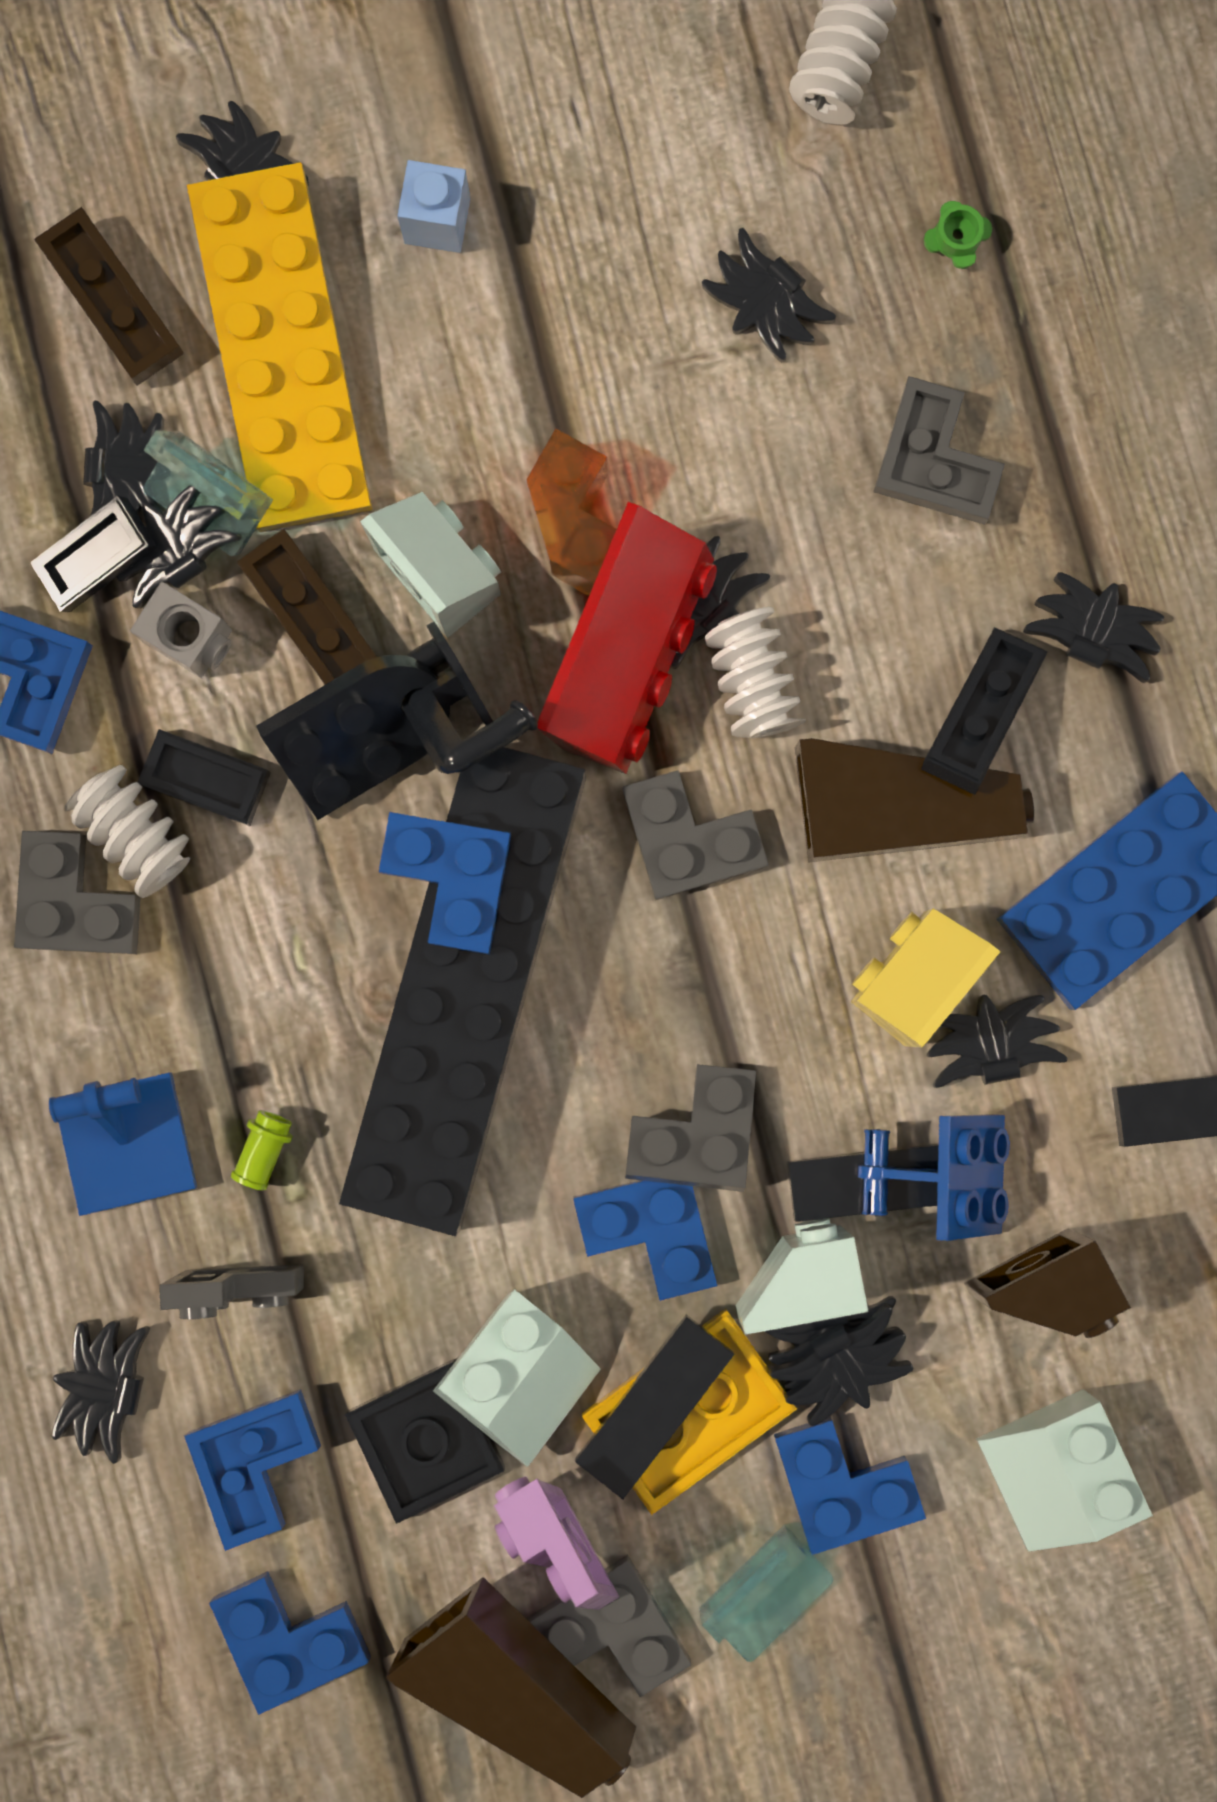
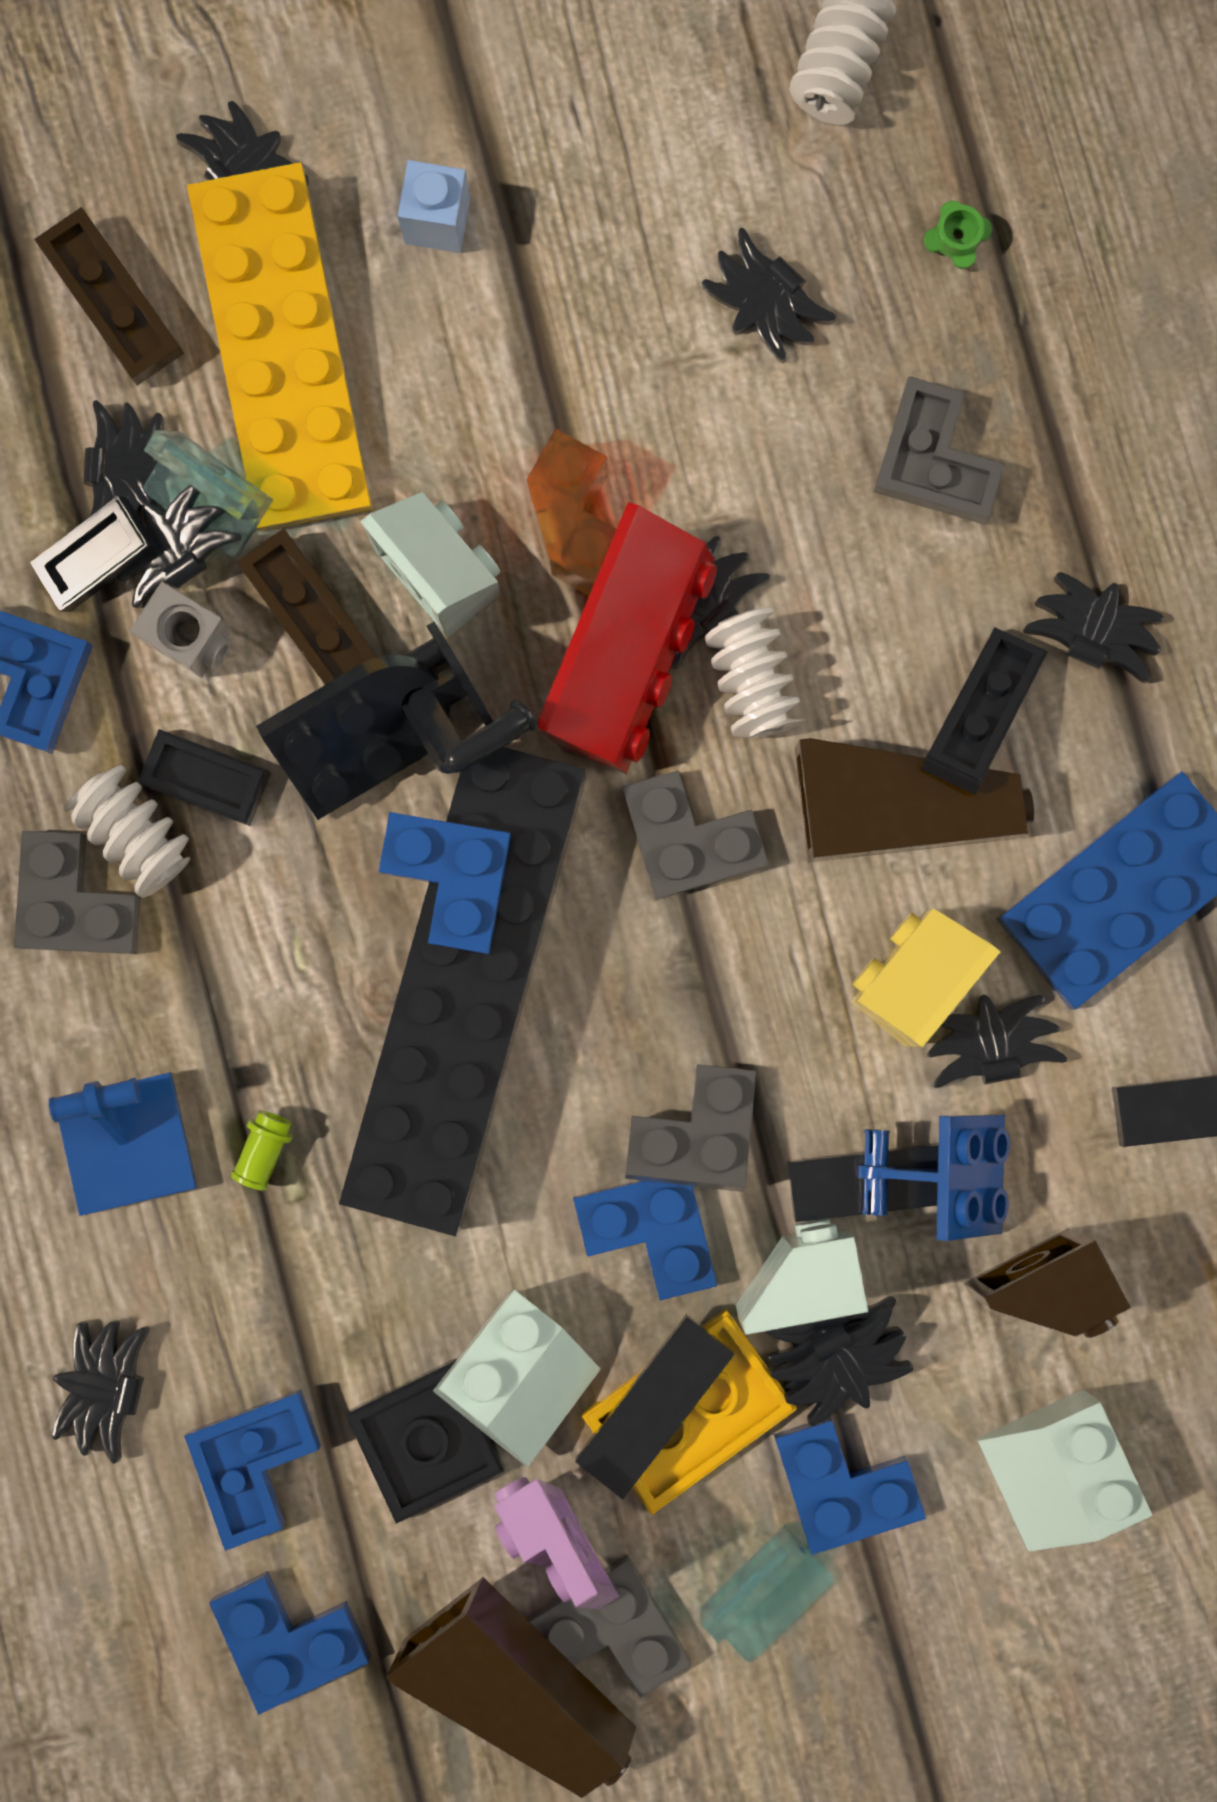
dark grey plate [159,1264,304,1320] -> none

